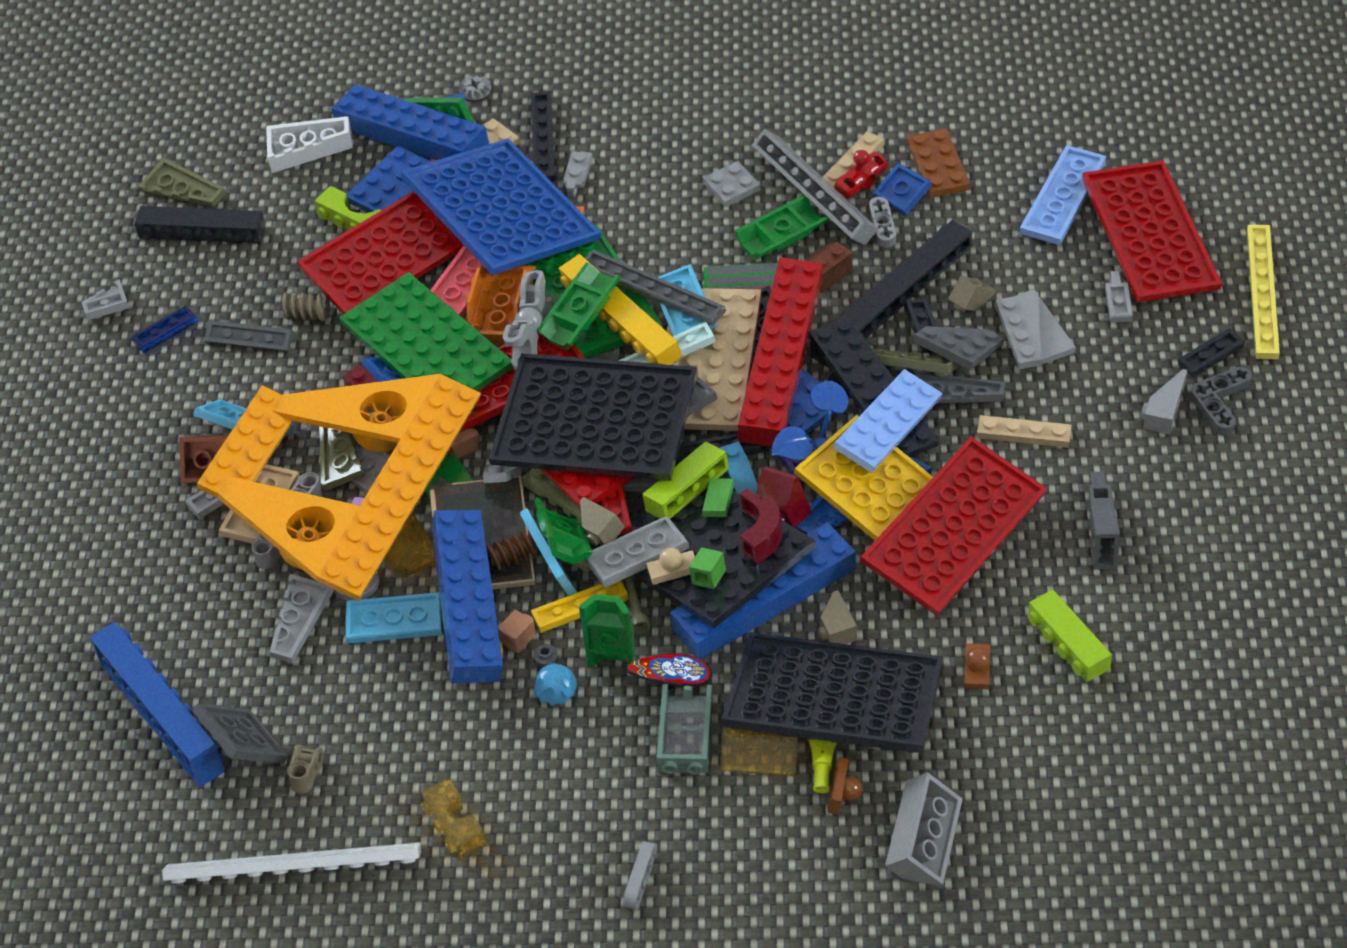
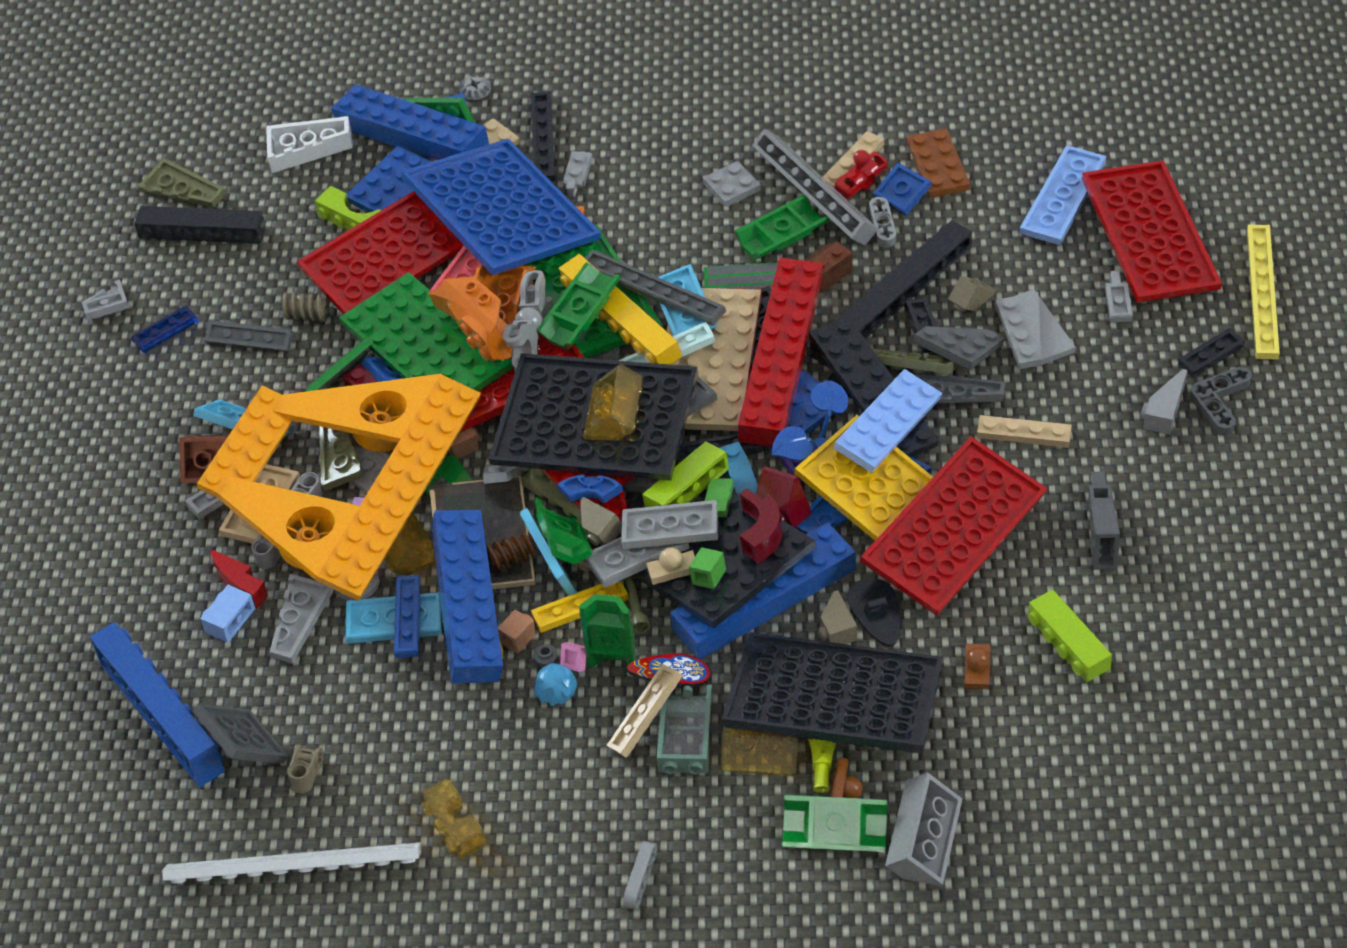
none -> light blue brick [200,585,255,643]
none -> red slope [210,549,268,609]
none -> green tile [304,337,374,392]
none -> blue tile [394,575,421,658]
none -> orange slope [429,277,512,362]
none -> blue tile [557,475,623,503]
none -> bright pink plate [560,642,586,672]
none -> clear yellow slope [583,364,643,441]
none -> tan plate [607,664,683,758]
none -> light grey plate [621,500,718,549]
none -> piece [782,795,887,852]
none -> black shield [848,578,900,647]

